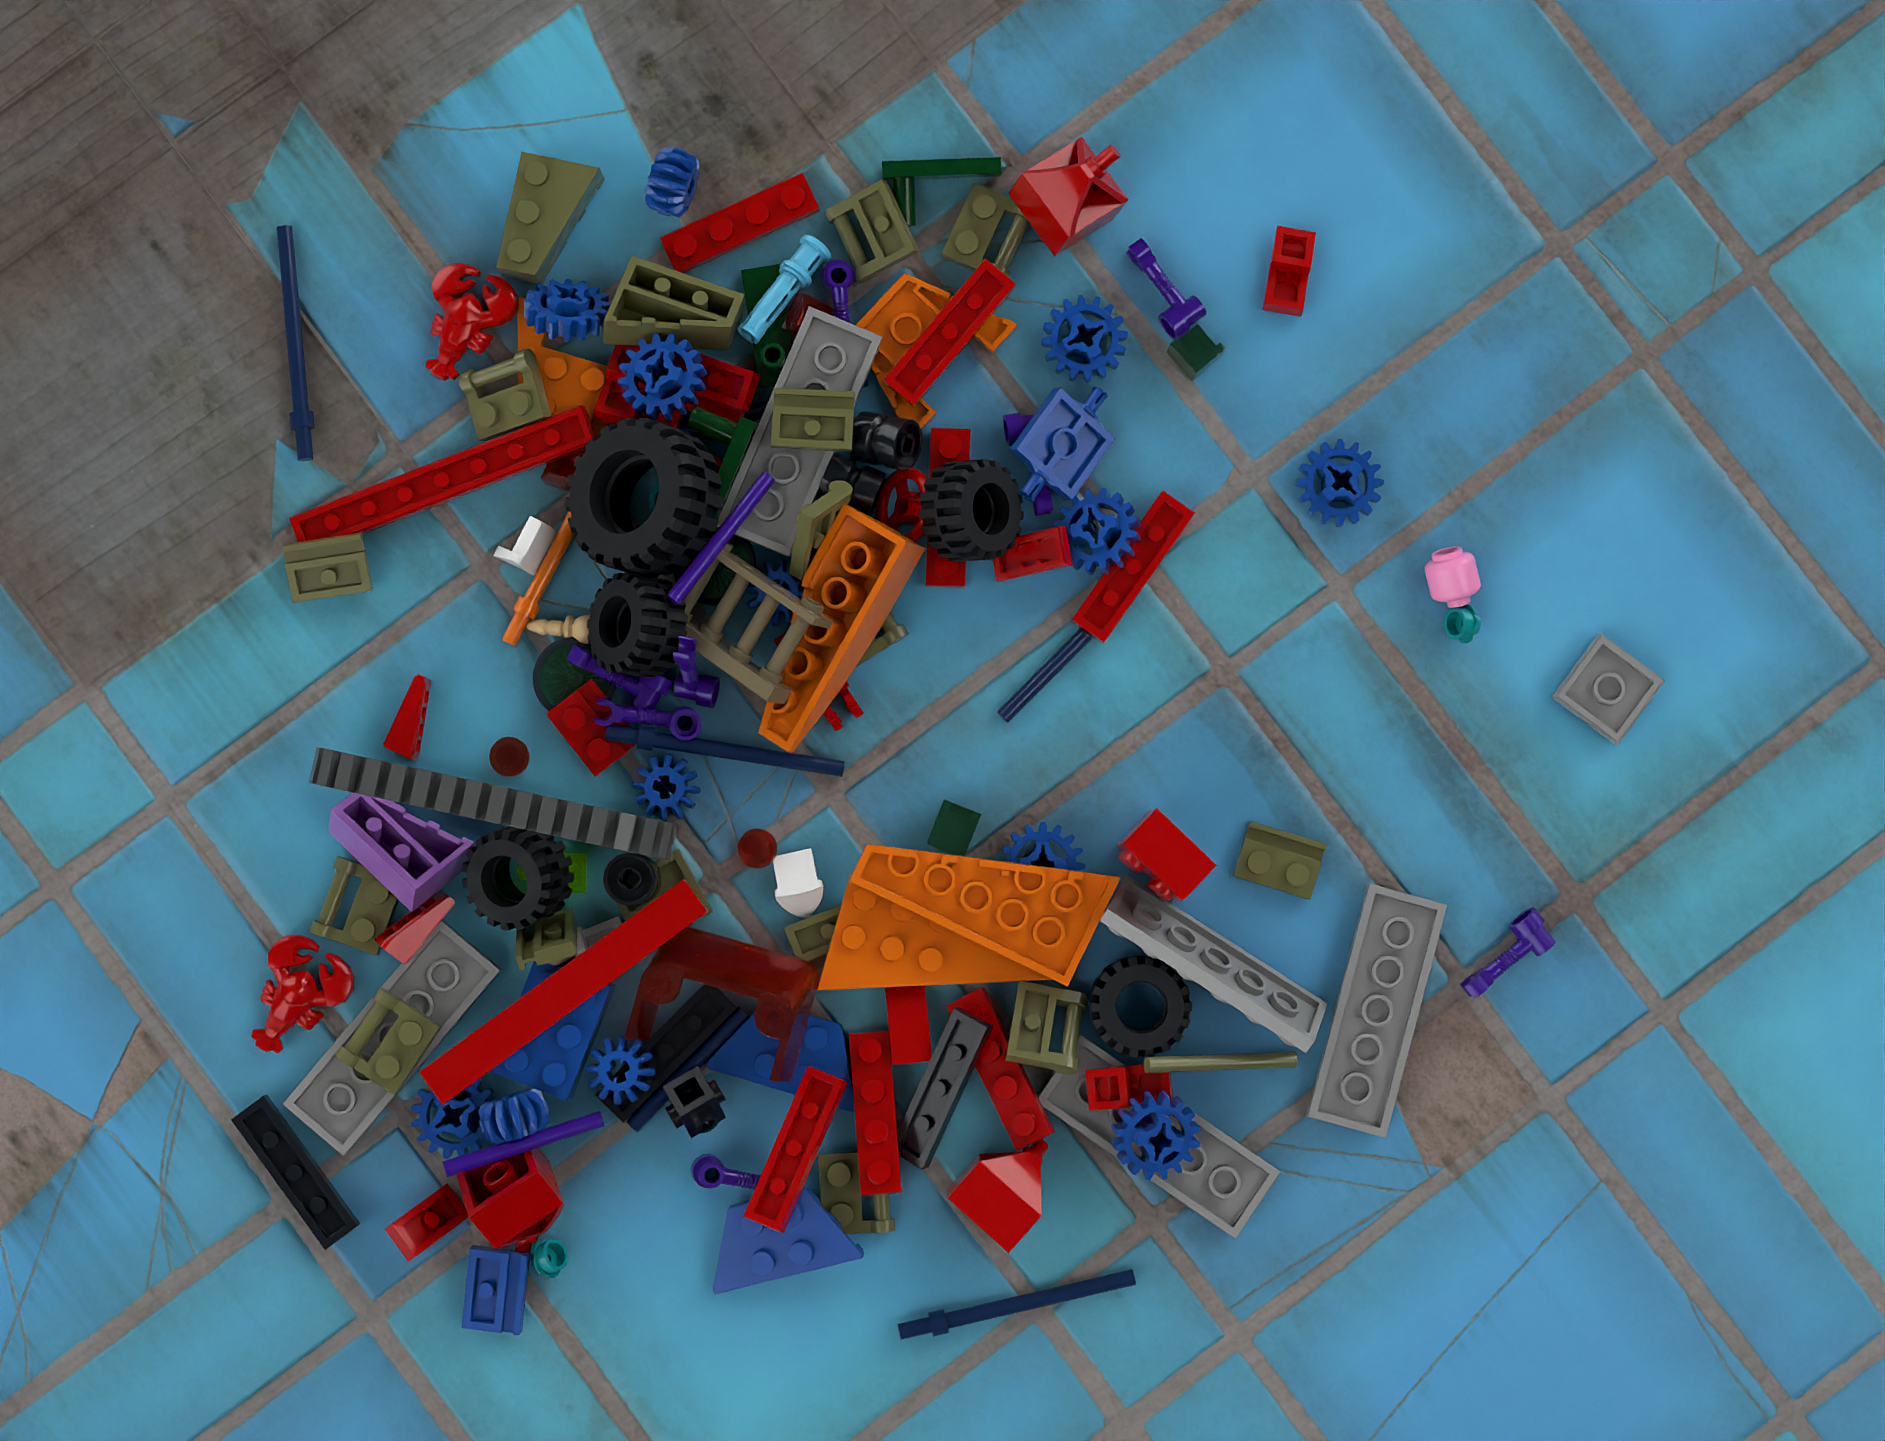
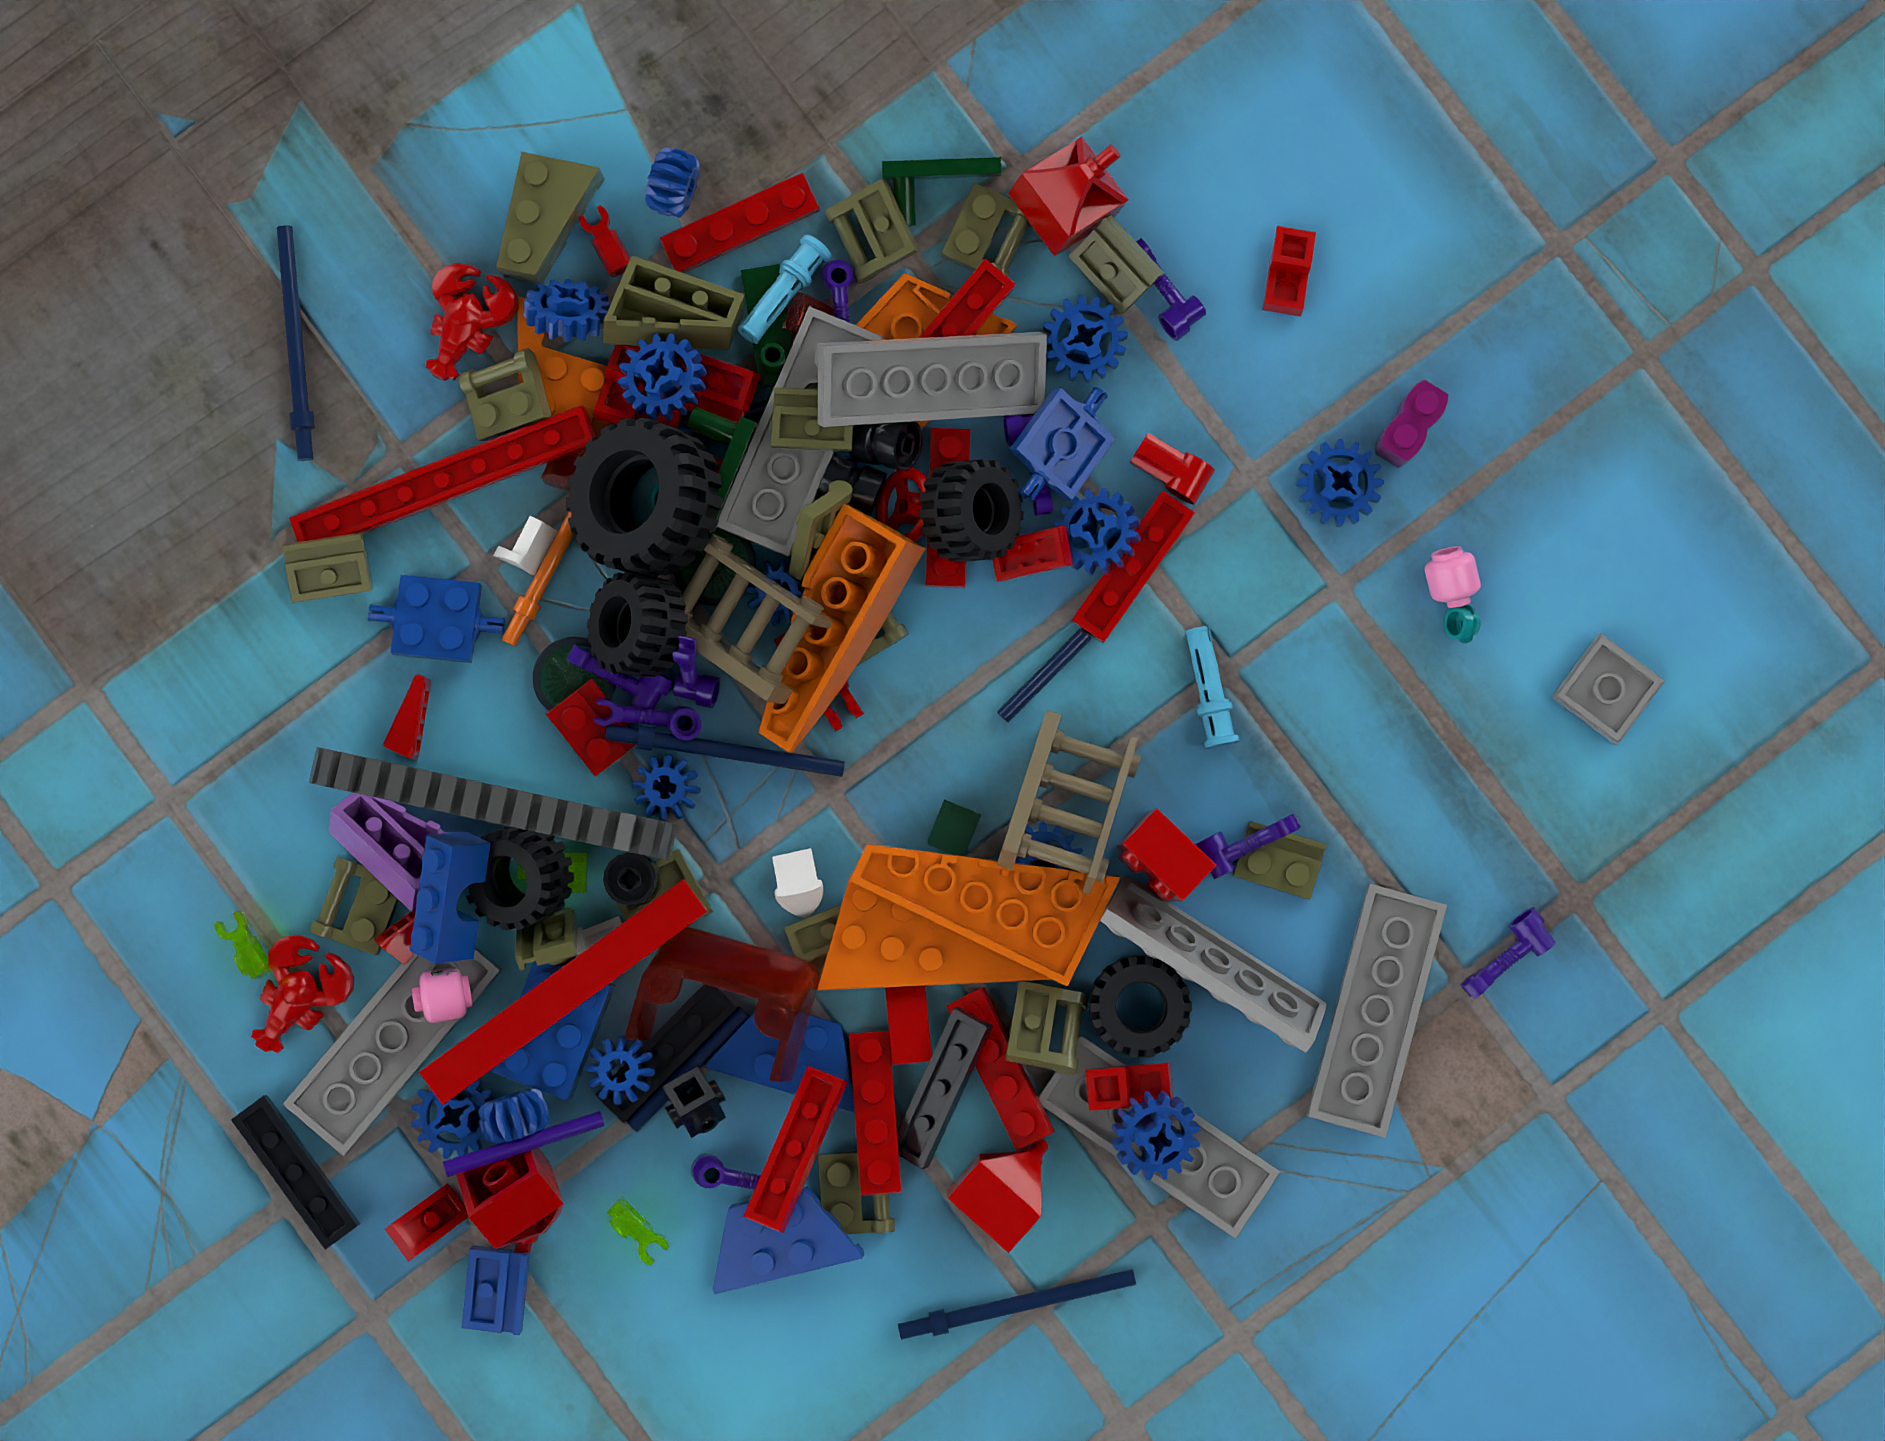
olive plate [335,987,442,1095] -> none
clear red plate [489,737,530,777] -> none
tan bar [526,615,590,646] -> none
teal plate [531,1239,568,1278] -> none
dark purple bar [666,471,775,606] -> none
clear red plate [738,829,777,869] -> none
olive bar [1144,1052,1298,1073] -> none
clear green panel [1167,324,1226,381] -> none
none -> clear neon green plate [214,911,273,980]
none -> blue plate [368,575,505,663]
none -> blue arch [410,831,491,964]
none -> bright pink head [412,967,473,1023]
none -> red bar [579,205,630,278]
none -> clear neon green plate [607,1196,670,1266]
none -> light grey plate [817,332,1047,427]
none -> dark tan fence [997,710,1141,894]
none -> olive plate [1069,215,1164,314]
none -> red piece [1130,433,1215,505]
none -> medium azure pin [1185,626,1240,749]
none -> dark purple brick [1195,813,1301,880]
none -> magenta brick [1375,379,1448,468]

